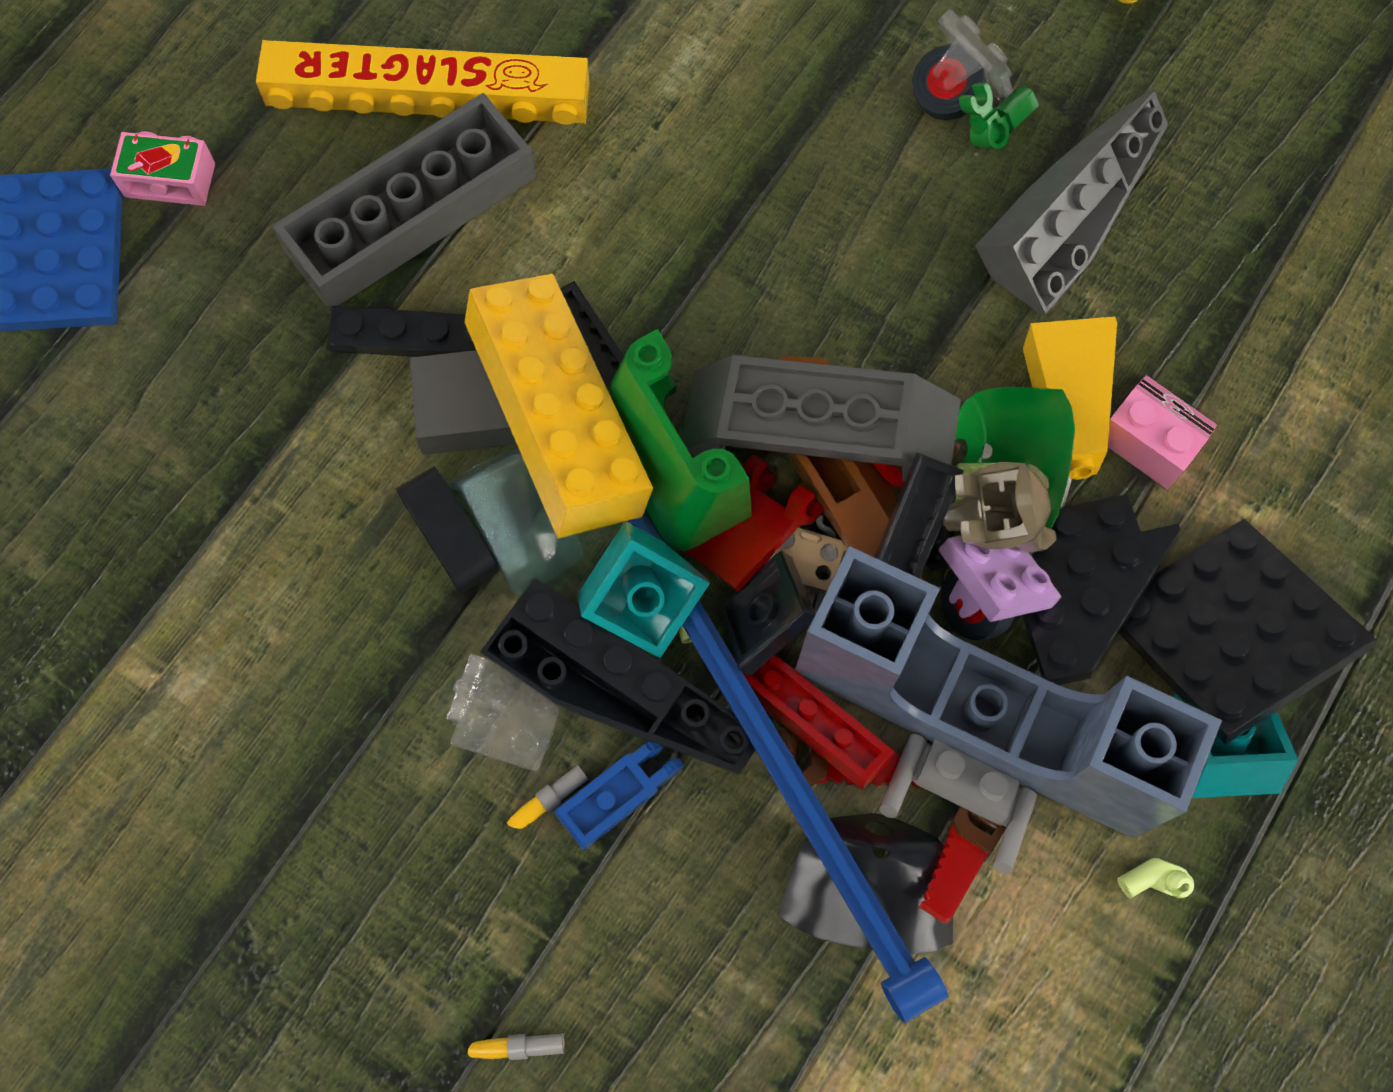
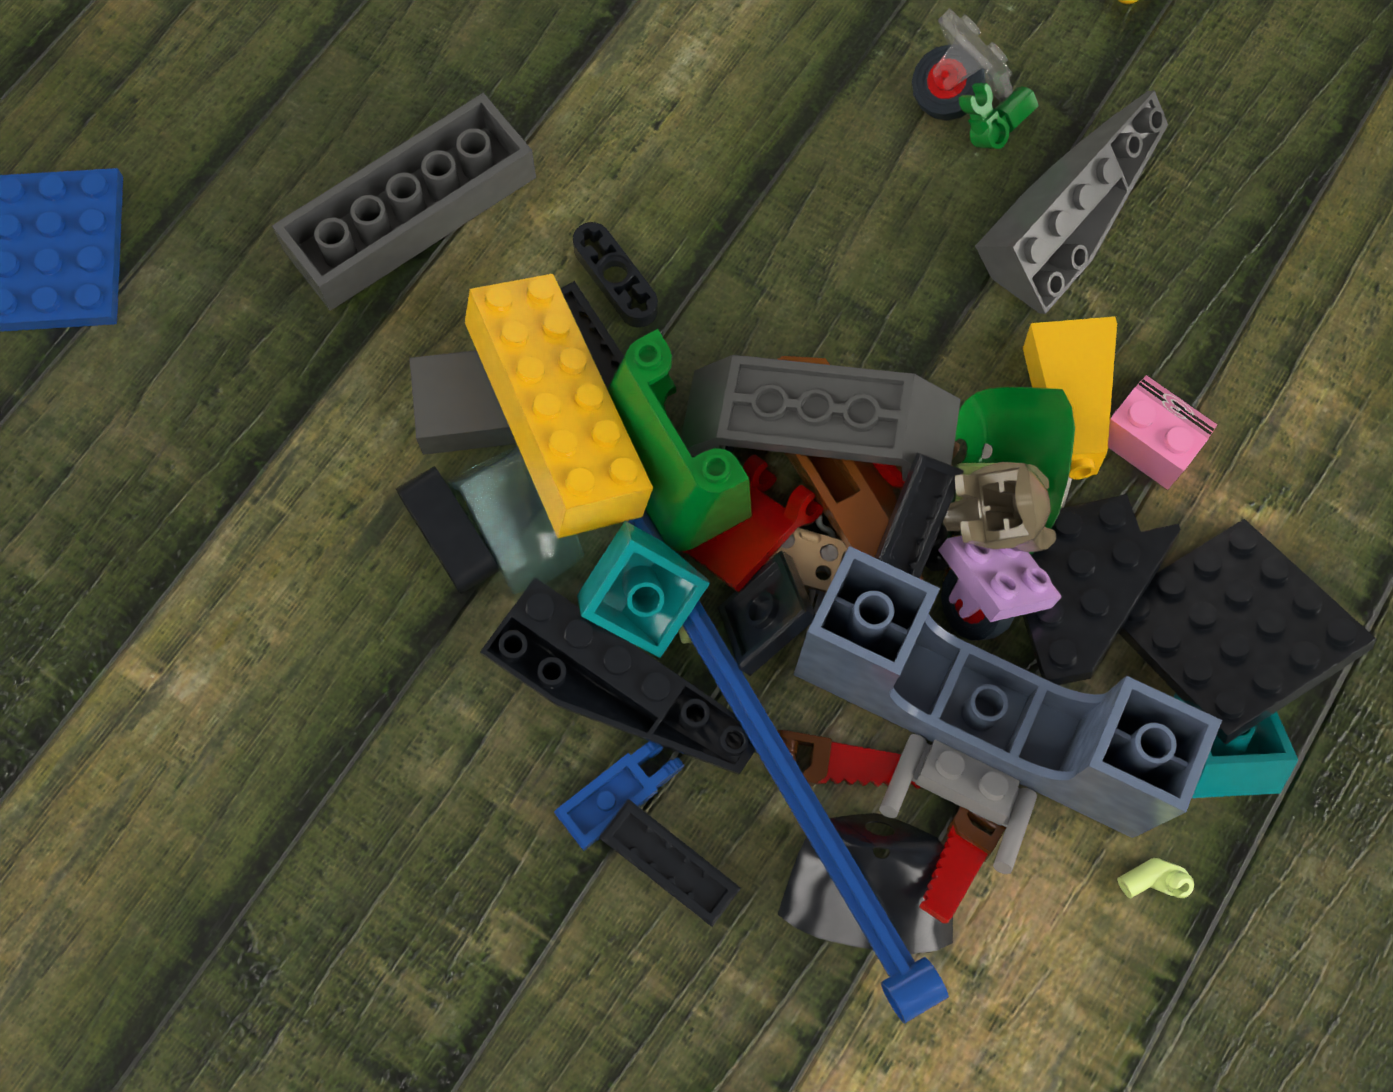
brick [110,131,215,206] -> none
yellow brick [256,40,590,125] -> none
black plate [327,306,476,357] -> none
clear plate [446,654,561,773] -> none
light grey piece [468,1033,565,1060] -> none
light grey piece [507,765,588,829] -> none
red plate [732,654,895,790] -> none
none -> black beam [573,222,658,328]
none -> black plate [598,799,741,927]

